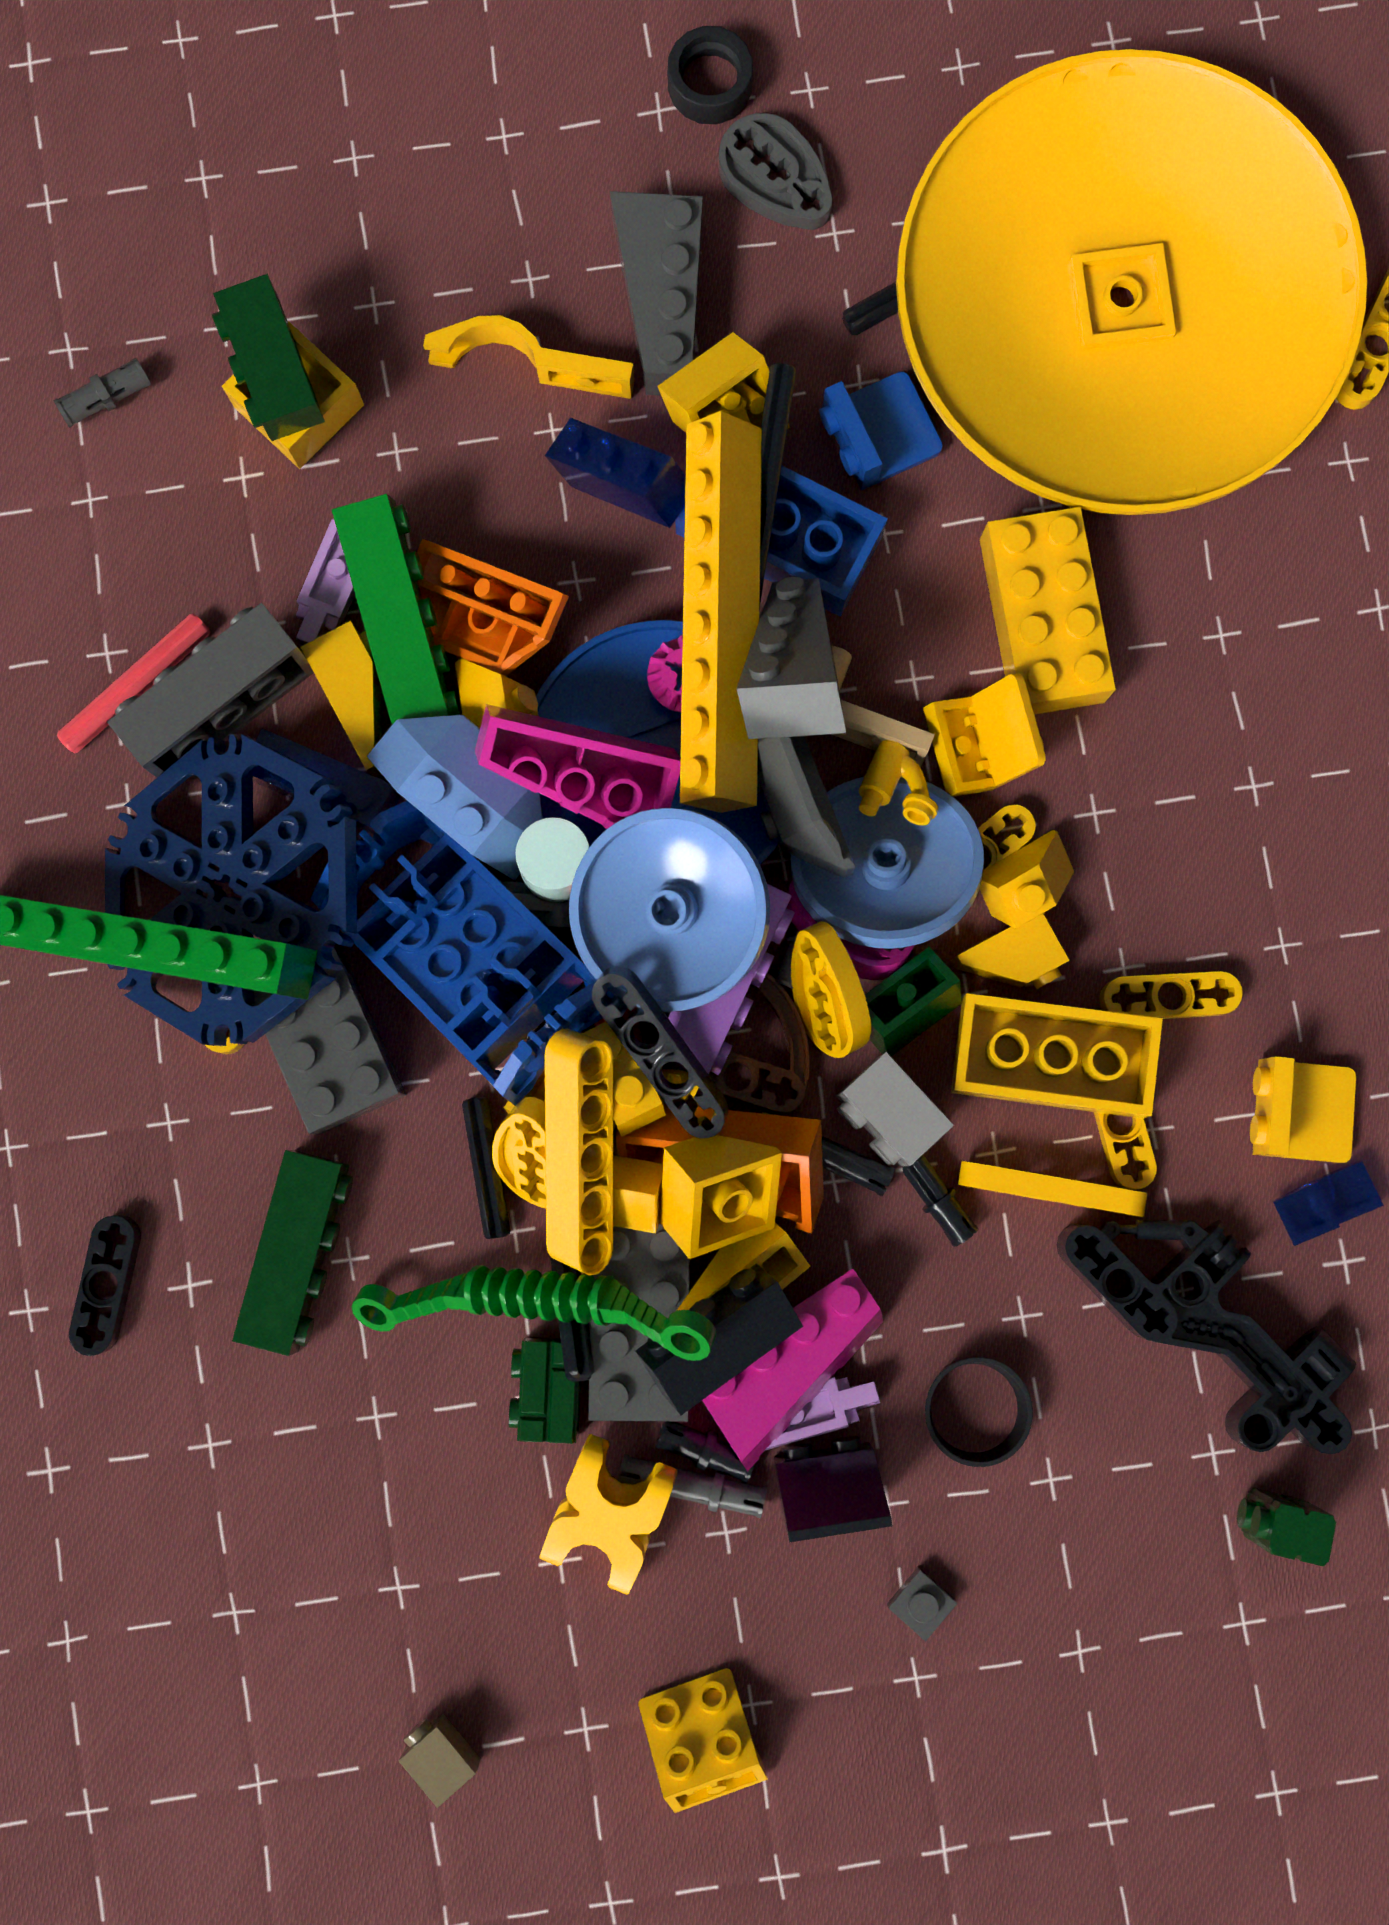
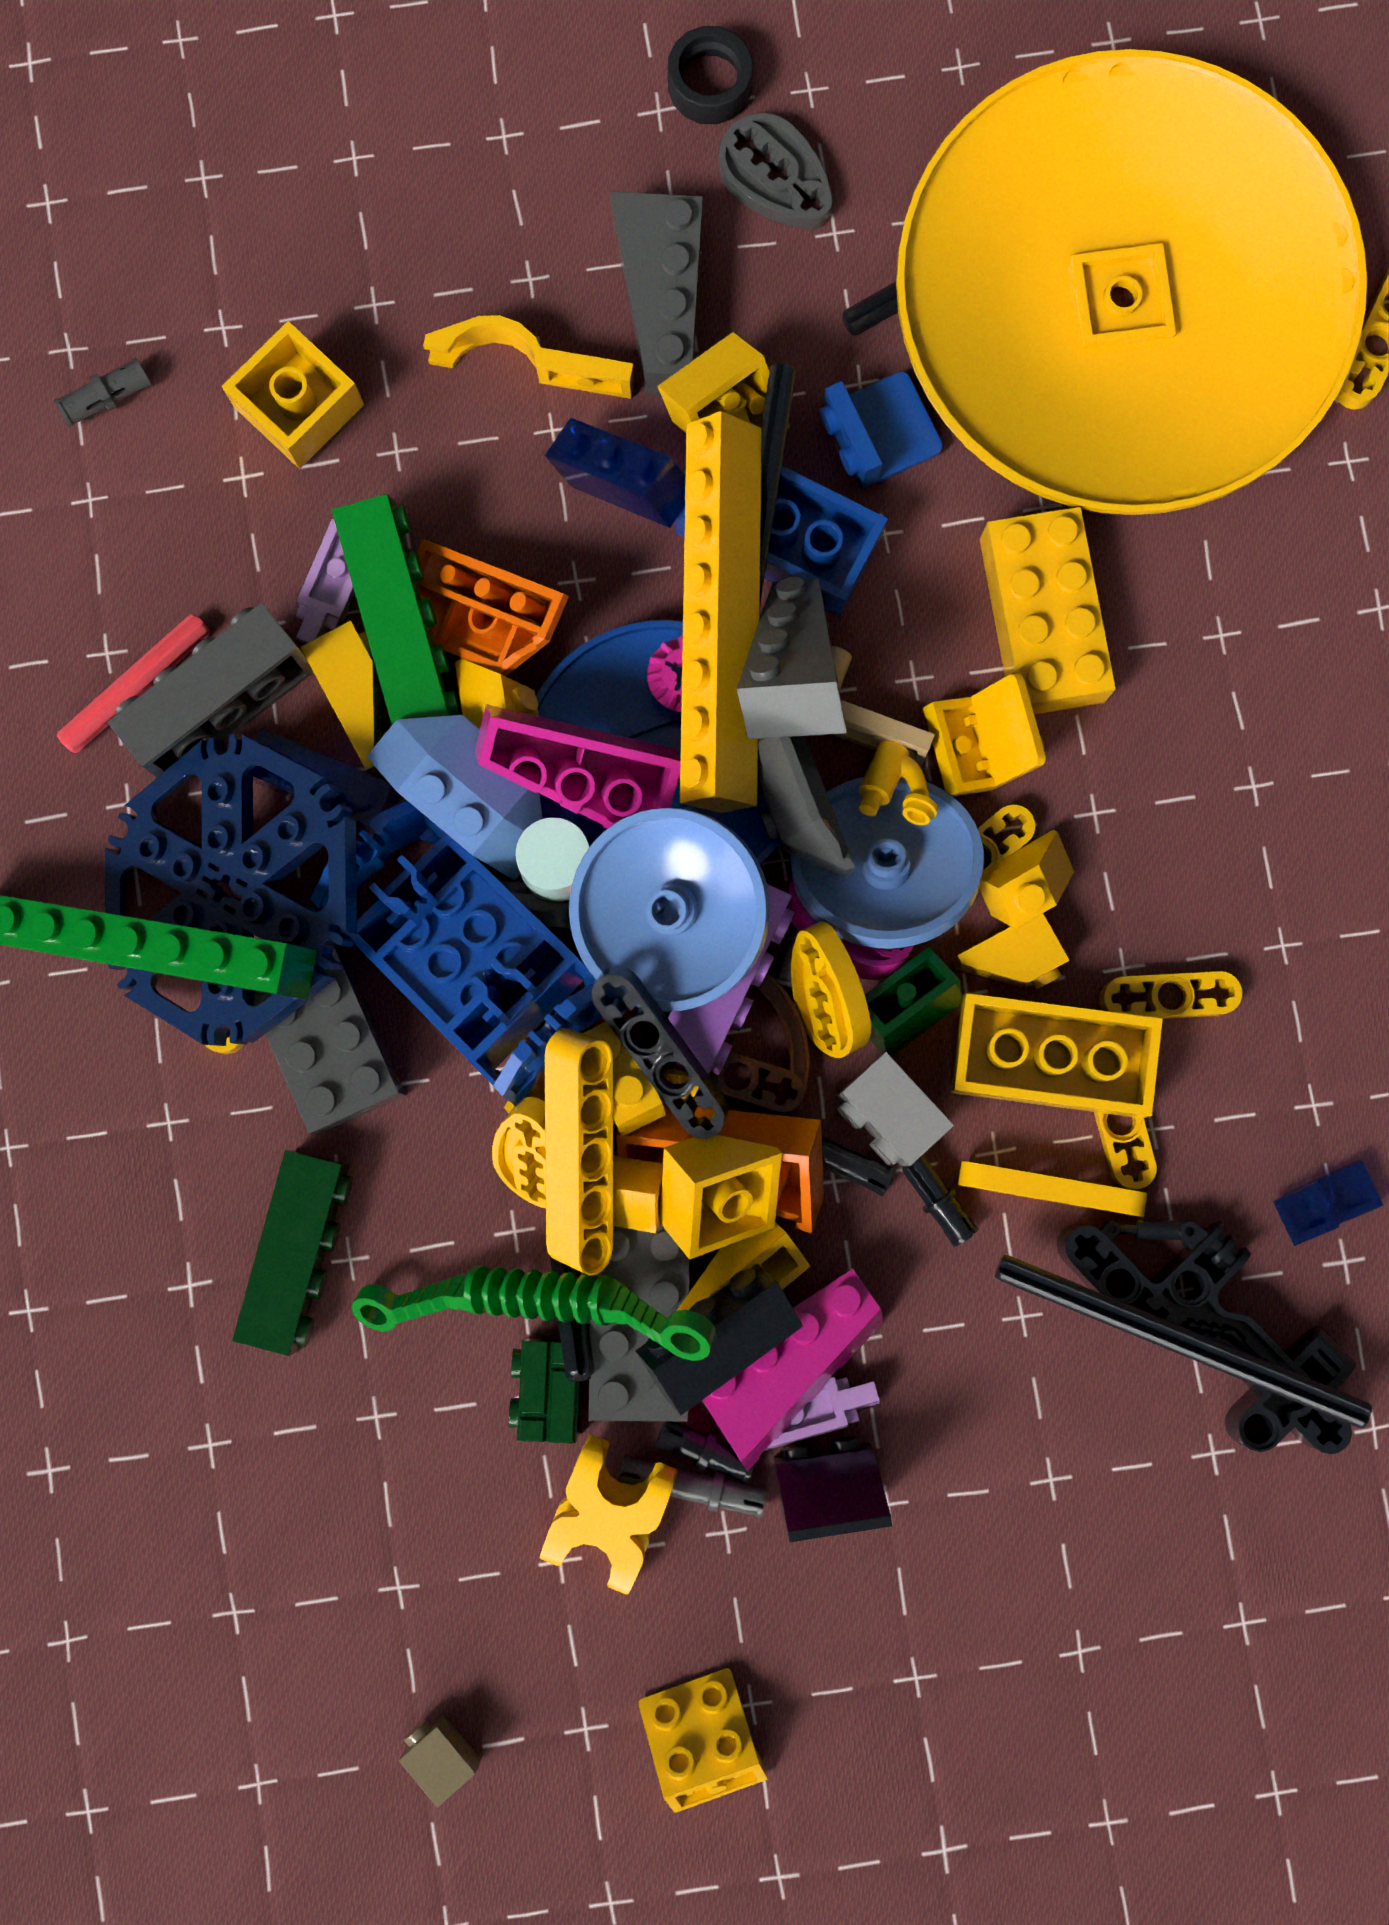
black beam [69,1215,141,1356] -> none
dark green brick [212,273,325,441] -> none
black axle [462,1097,511,1239] -> none
dark grey plate [887,1567,957,1642] -> none
black tyre [925,1357,1033,1467] -> none
dark green brick [1237,1488,1337,1567] -> none
yellow bracket [1250,1056,1356,1163] -> none
none -> black axle [995,1255,1372,1428]

